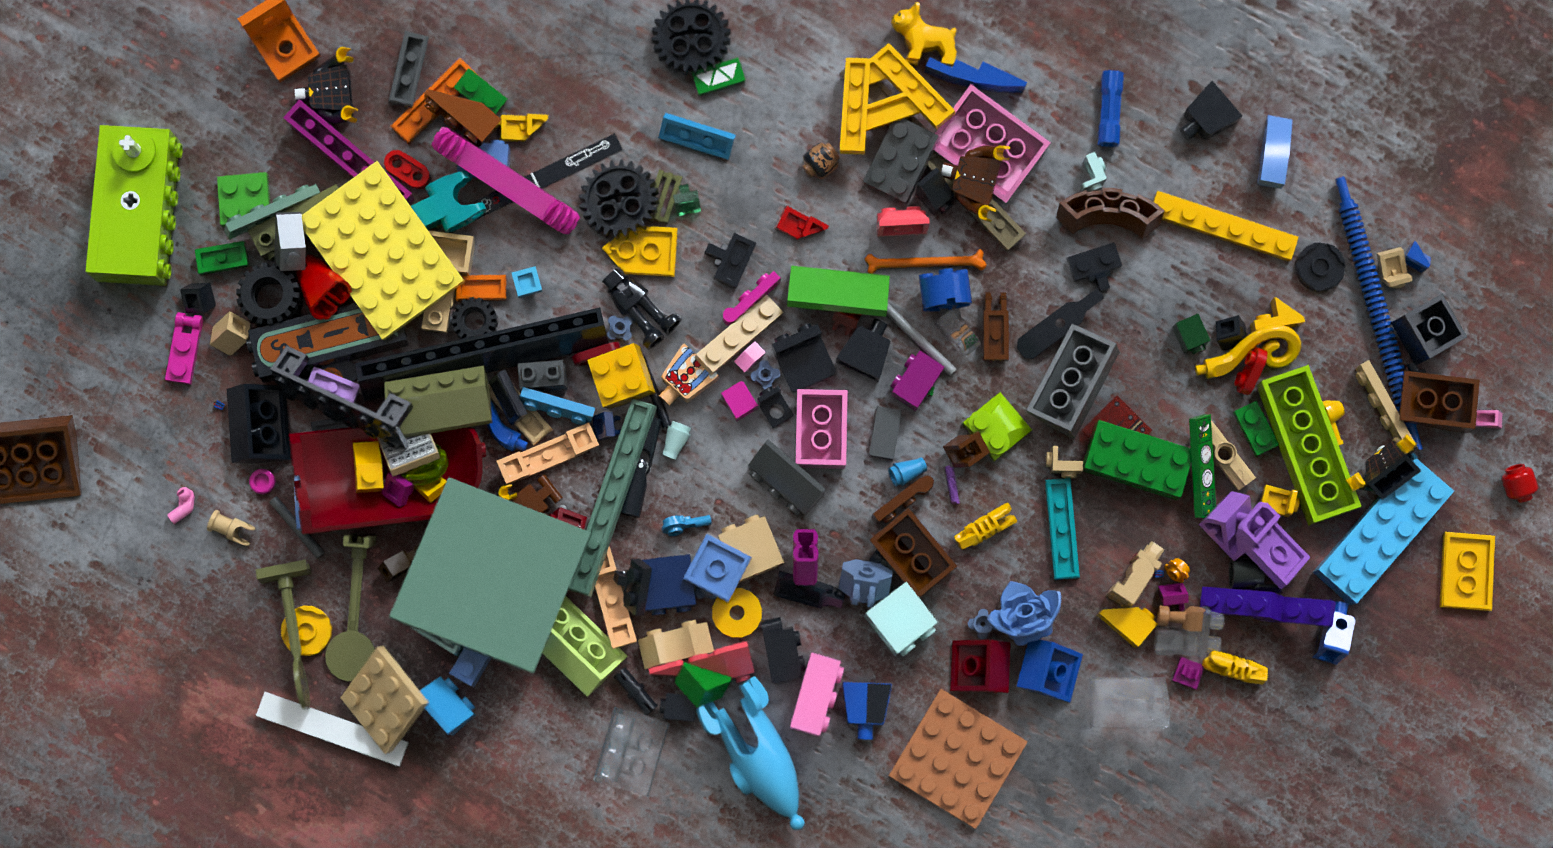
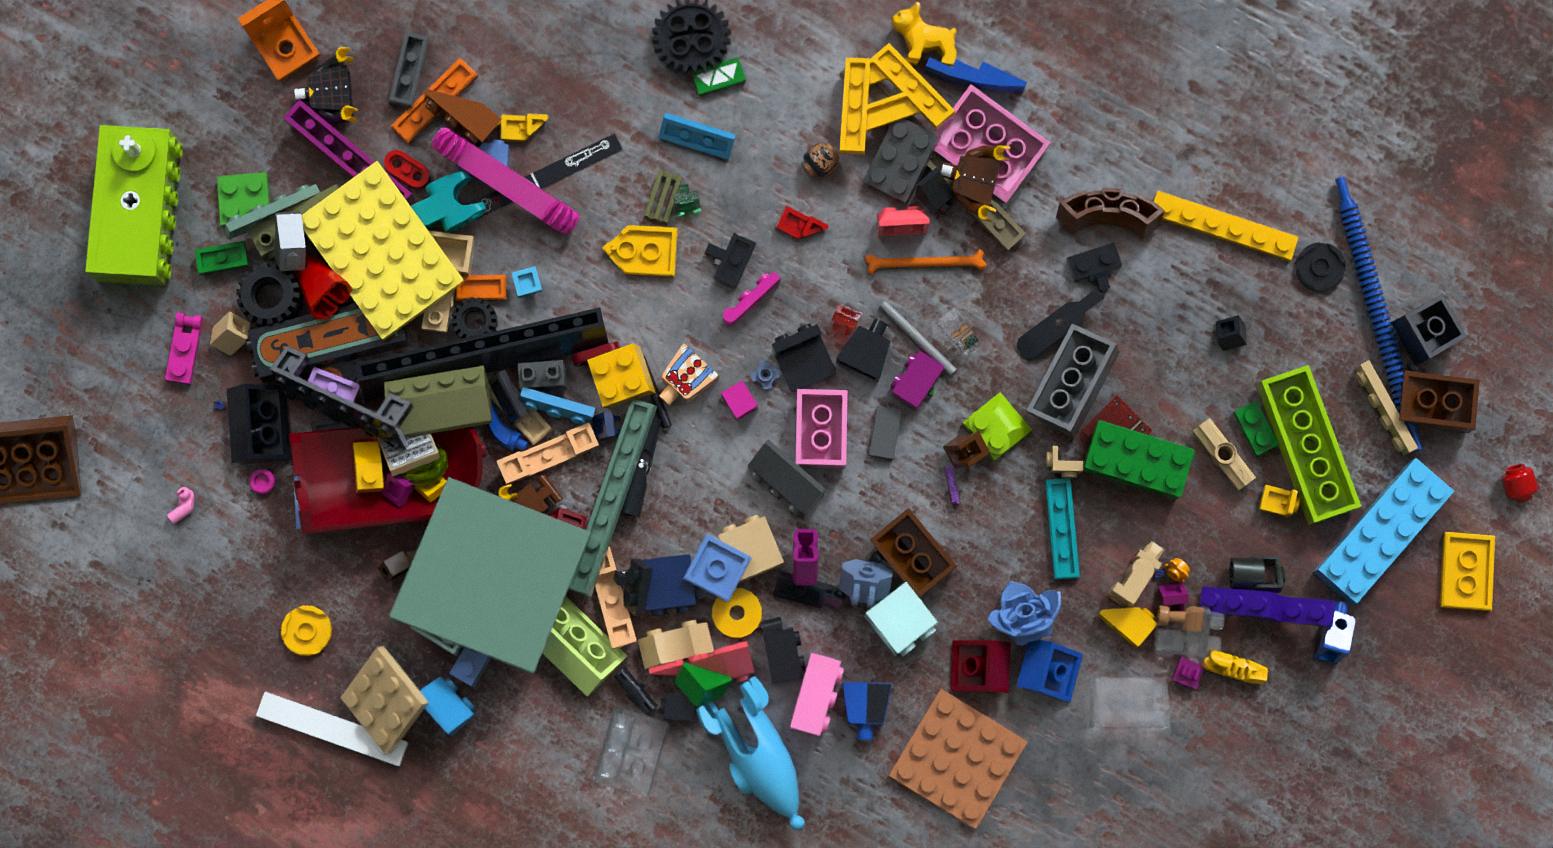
black slope [180,283,216,313] -> none
tan piece [207,510,255,546] -> none
olive piece [255,560,311,710] -> none
dark grey bar [269,496,325,559] -> none
olive piece [325,533,377,681] -> none
green plate [453,68,507,114] -> none
black gear [579,159,660,240] -> none
black piece [602,268,682,350] -> none
sand blue plate [607,315,633,341] -> none
light aqua cone [662,421,691,460] -> none
dark azure plate [662,515,712,537] -> none
tan plate [694,295,784,376] -> none
bright pink piece [734,342,766,372] -> none
black bracket [757,386,794,428] -> none
bright green tile [787,266,890,317] -> none
reddish brown hinge [871,475,934,525] -> none
dark azure cone [888,457,927,486] -> none
blue brick [919,268,972,312] -> none
yellow hinge [954,502,1017,550] -> none
sand blue plate [968,609,996,639] -> none
reddish brown hinge [983,292,1009,361] -> none
light aqua bracket [1080,152,1107,192] -> none
blue axle [1098,70,1124,147] -> none
dark green brick [1172,314,1211,355] -> none
black torso [1179,80,1243,141] -> none
green tile [1189,414,1216,518] -> none
yellow plant [1195,325,1301,379] -> none
medium lavender piece [1199,491,1310,589] -> none
red plate [1234,347,1268,395] -> none
yellow slope [1250,297,1305,333] -> none
medium blue slope [1257,115,1292,189] -> none
yellow bar [1322,400,1344,445] -> none
black torso [1346,434,1421,500] -> none
tan bracket [1377,247,1412,288] -> none
blue slope [1404,241,1431,273] -> none
bright pink piece [1476,410,1502,429] -> none

